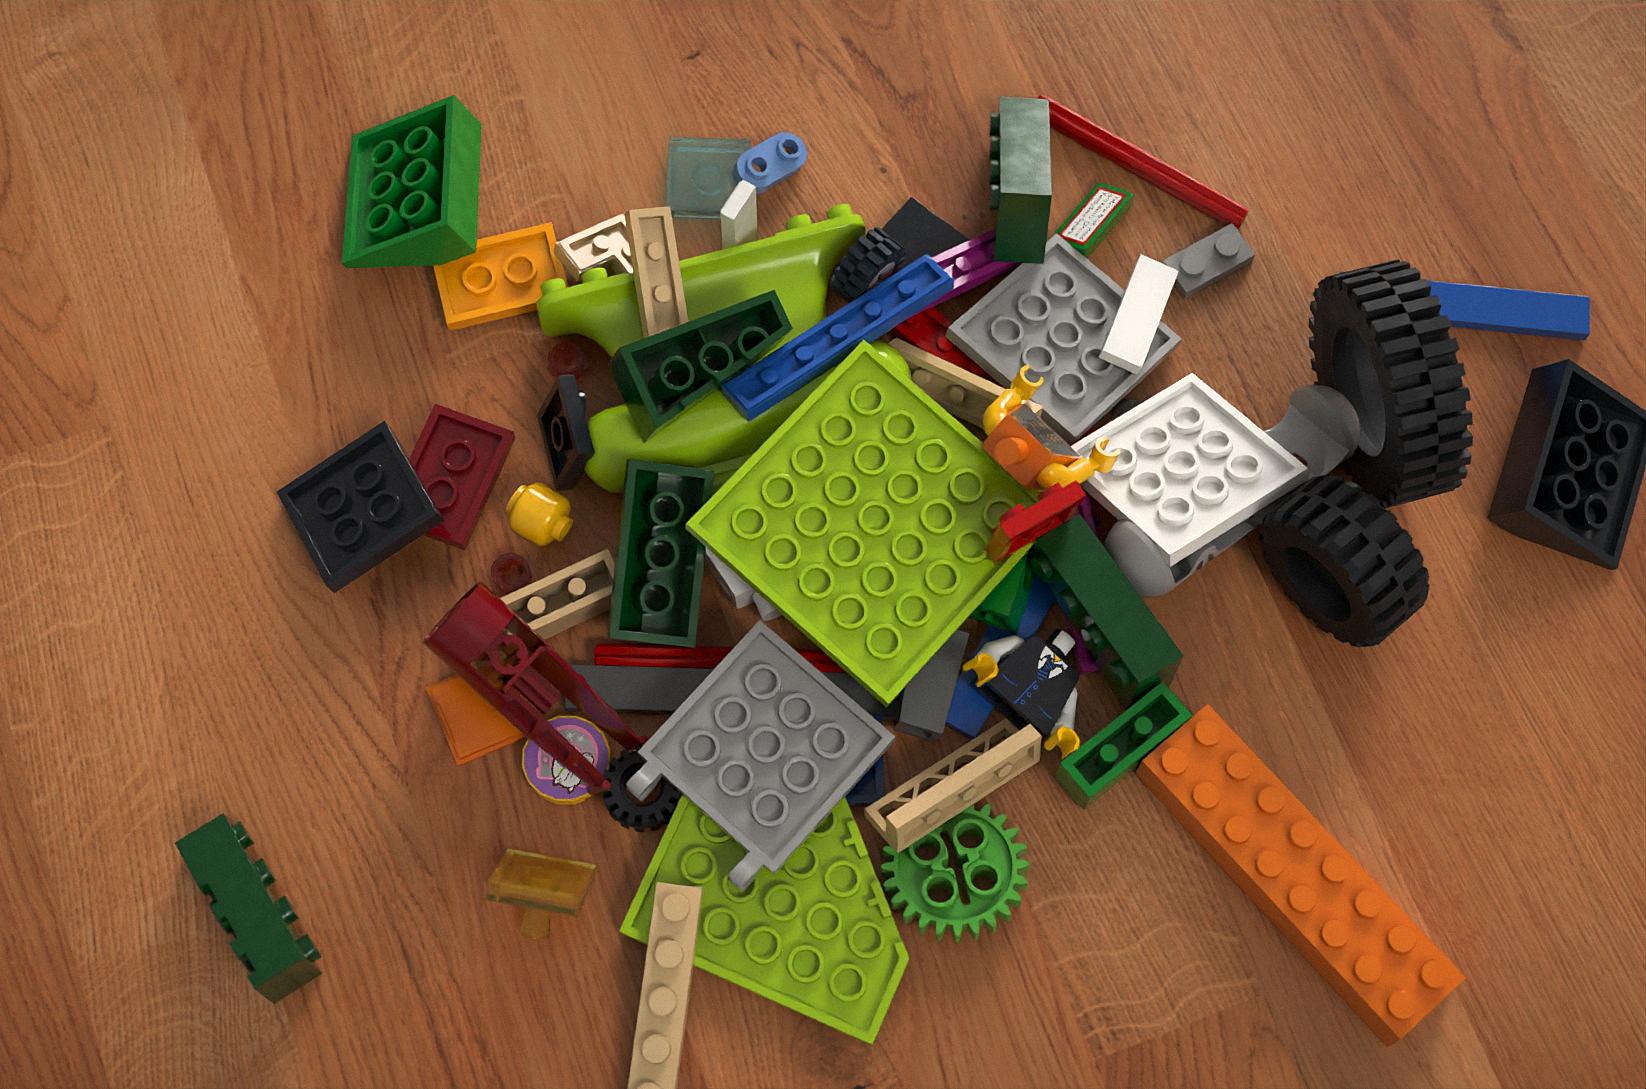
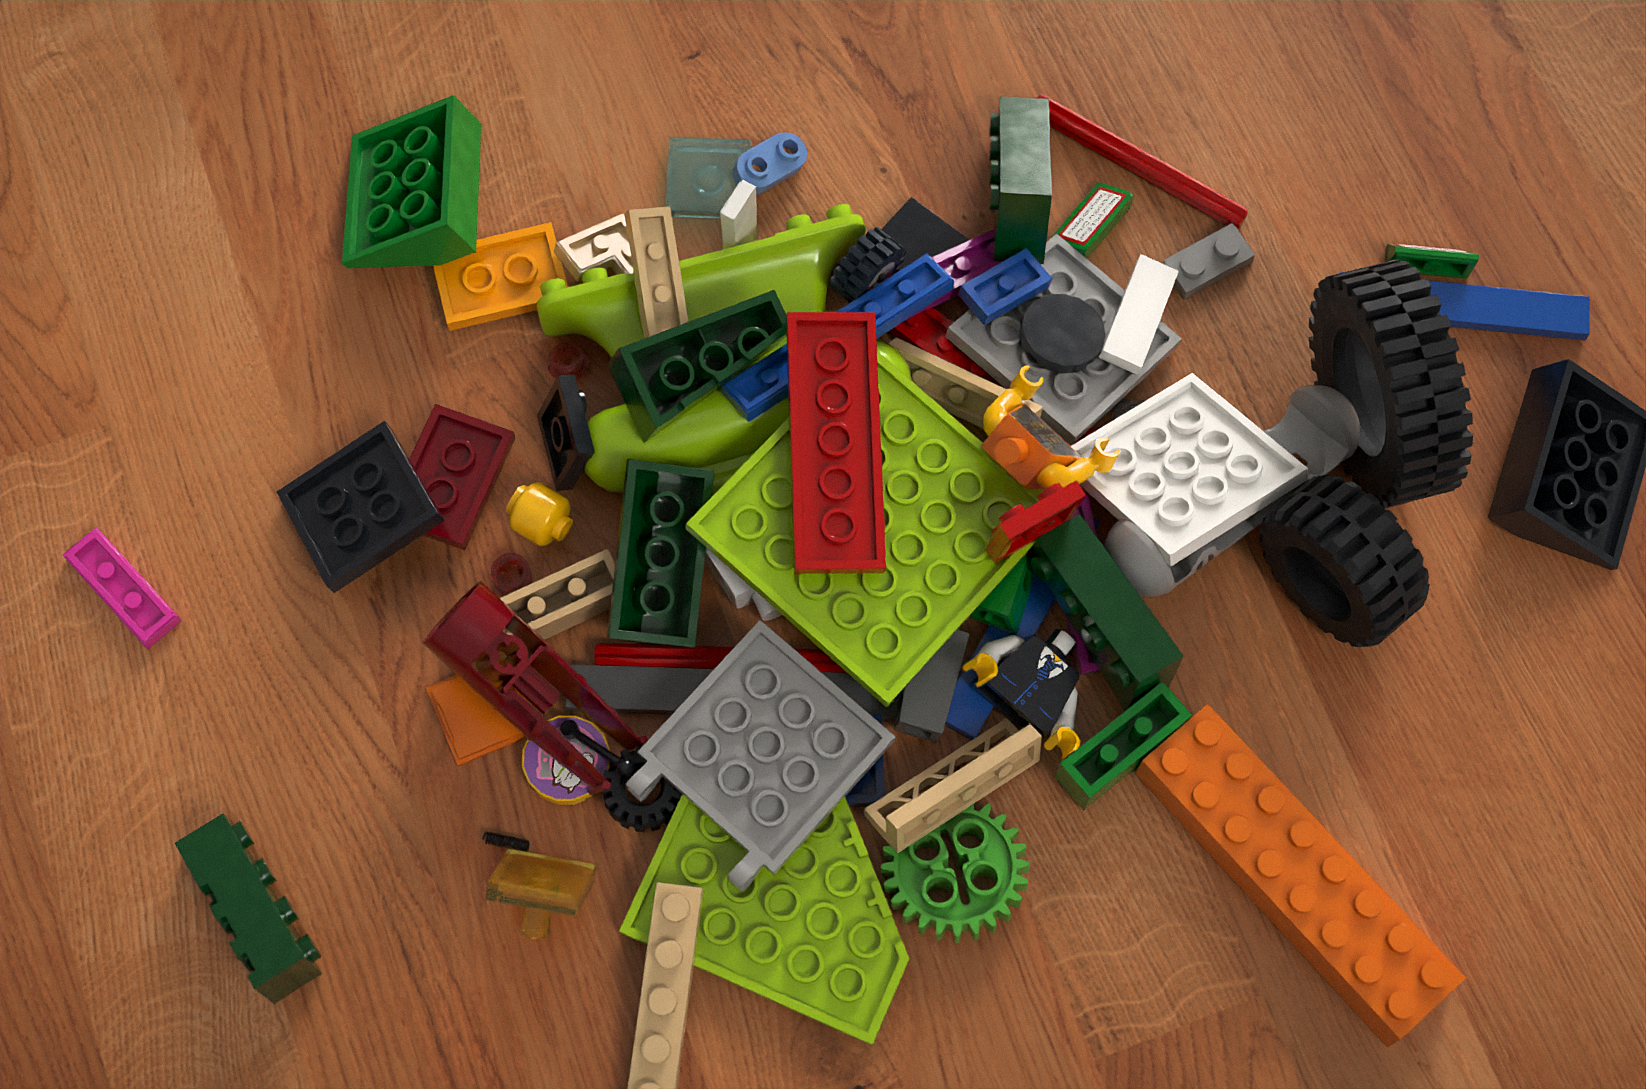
none -> dark pink tile [63,527,182,650]
none -> black leg [482,831,529,853]
none -> black hinge [560,720,635,777]
none -> red plate [786,312,886,574]
none -> blue plate [958,248,1053,325]
none -> black tile [1019,294,1106,373]
none -> green slope [1386,243,1479,279]

